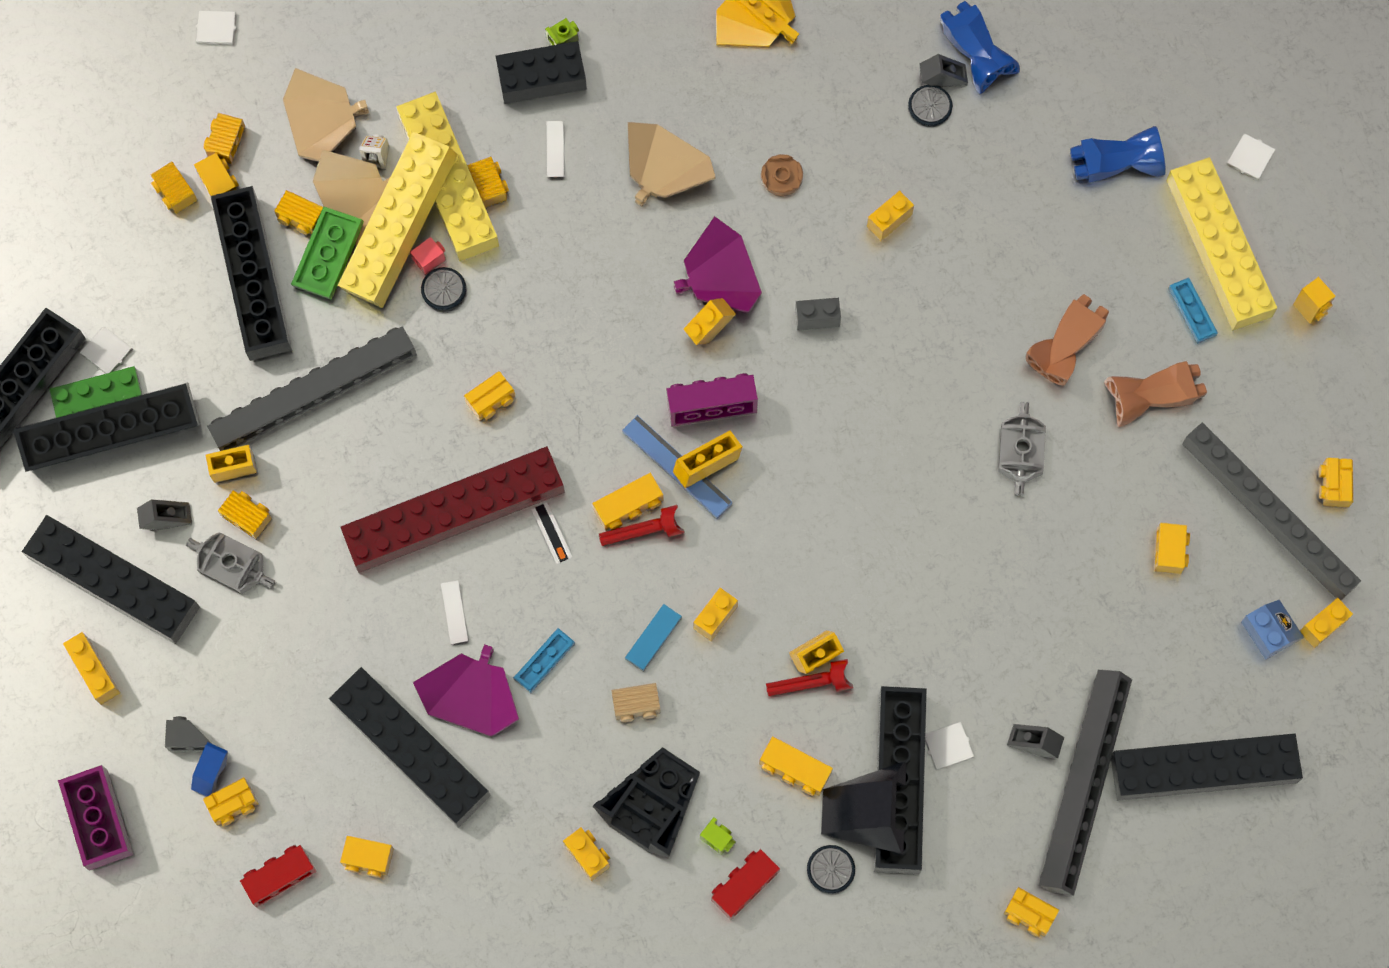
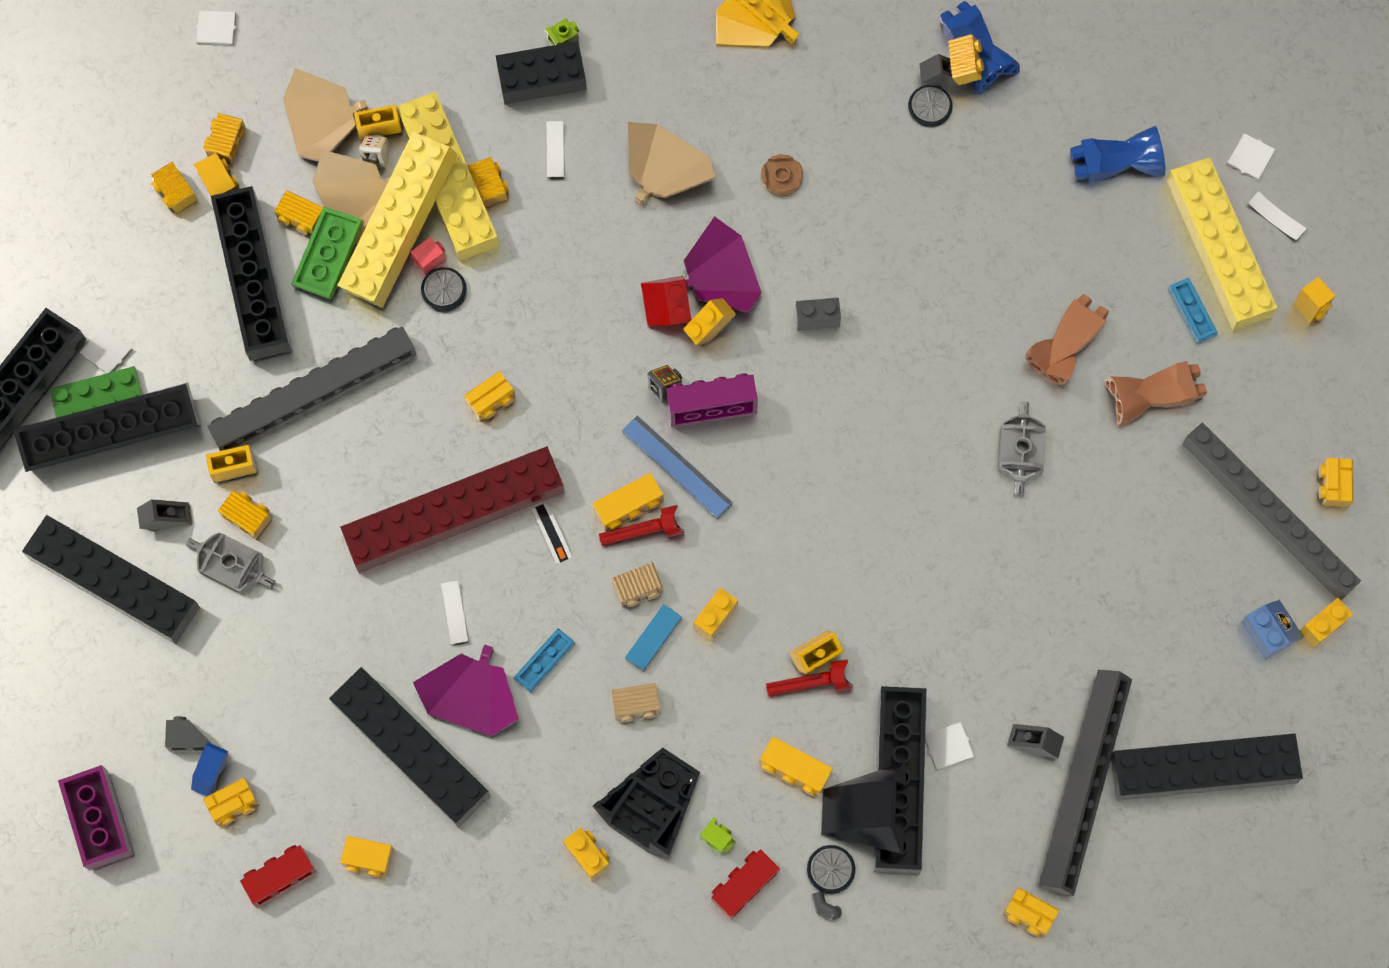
yellow brick [63,632,120,705] -> none
yellow brick [673,430,743,489] -> none
yellow brick [867,190,914,241] -> none
yellow brick [1154,523,1190,574] -> none
none -> yellow brick [354,104,402,141]
none -> tan brick [611,562,663,608]
none -> red slope [641,276,692,326]
none -> dark grey slope [647,365,682,403]
none -> dark grey arm [812,891,842,920]
none -> yellow brick [948,34,985,85]
none -> white sticker [1248,191,1307,240]

